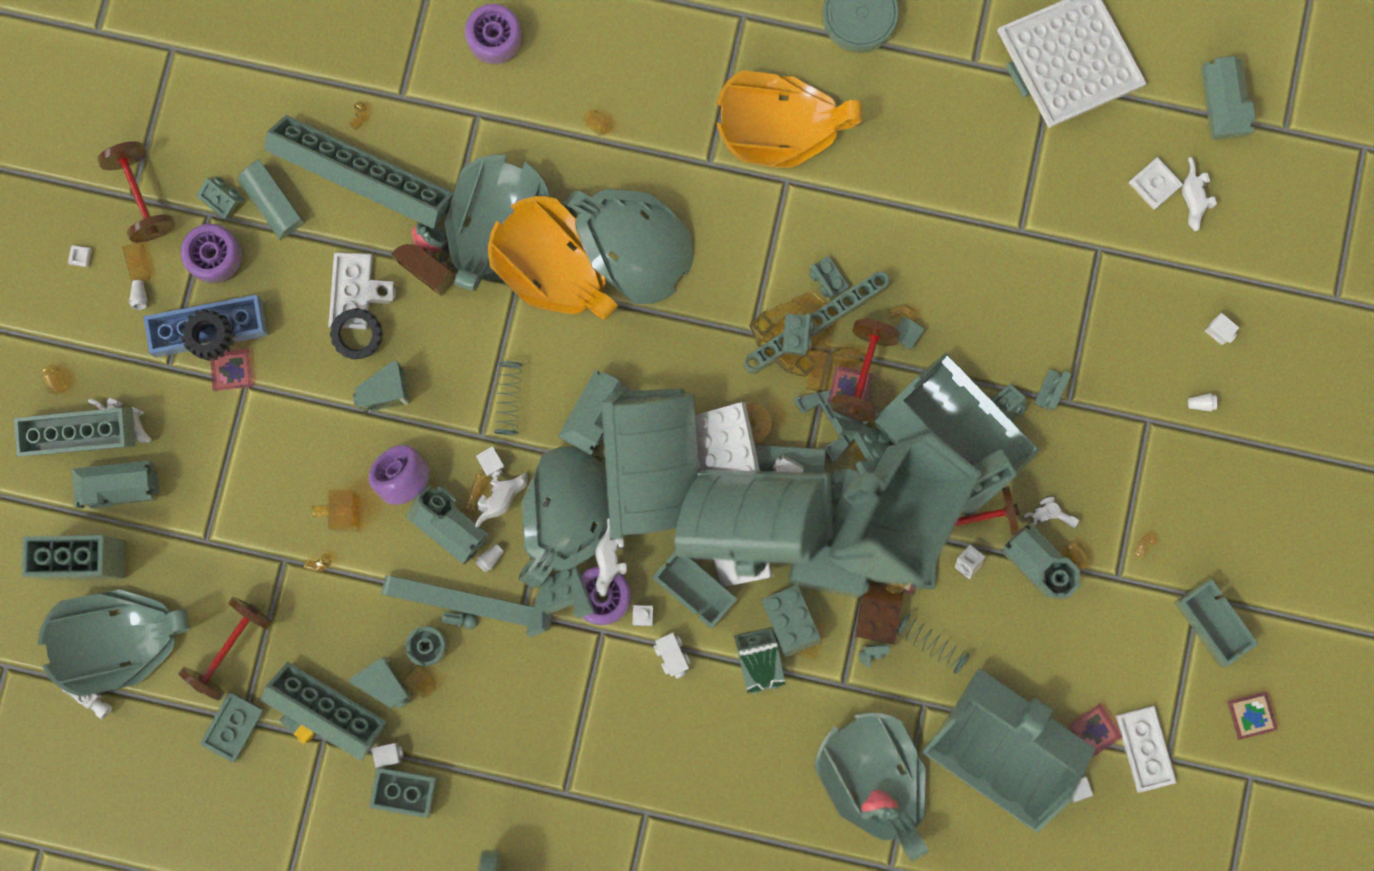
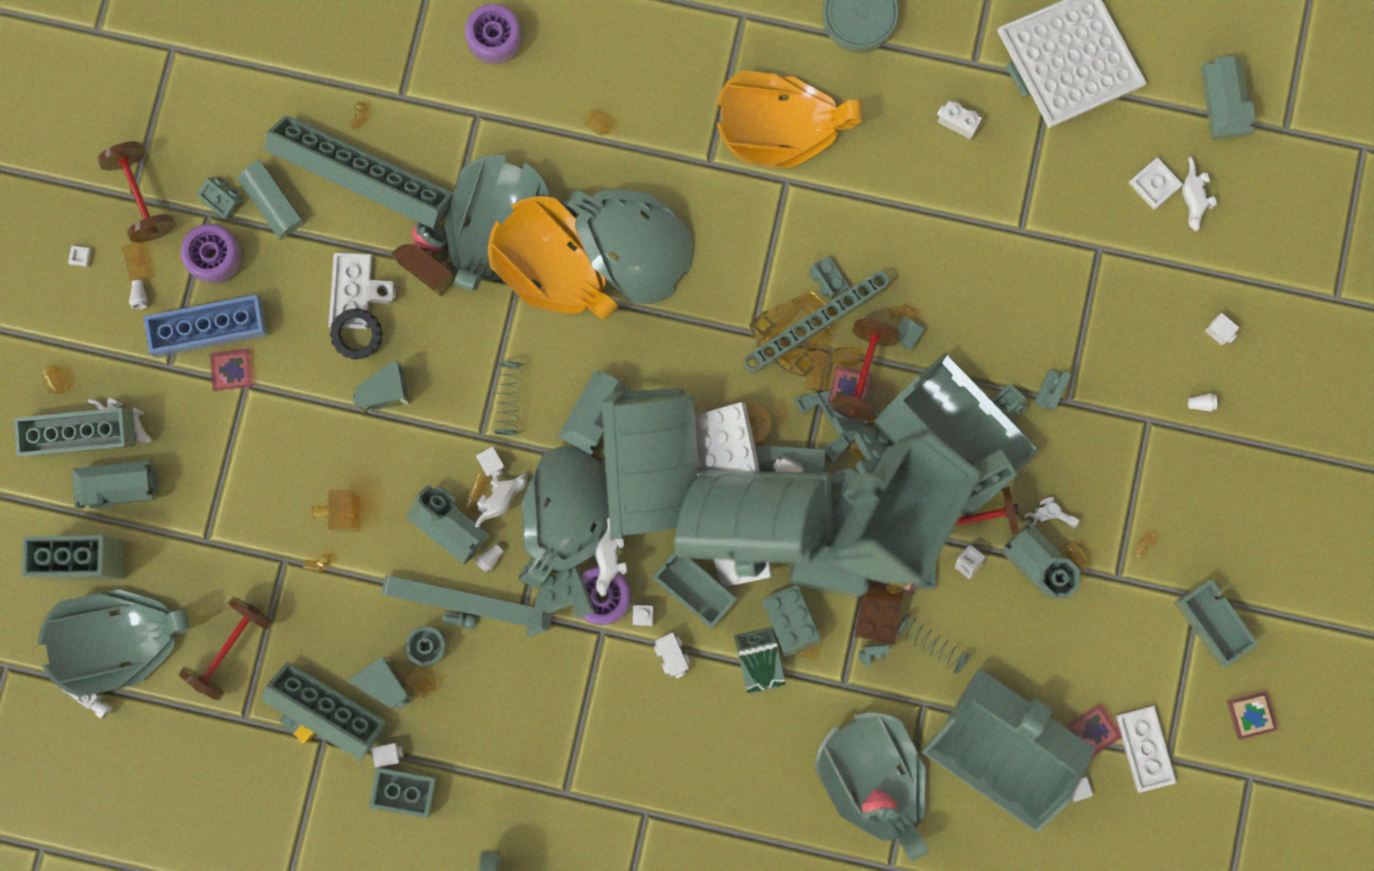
black tyre [181,309,235,361] -> none
sand green plate [200,692,264,763] -> none
medium lavender wheel [368,445,430,505] -> none
sand green bracket [782,313,813,355] -> none
none -> white brick [937,101,982,140]

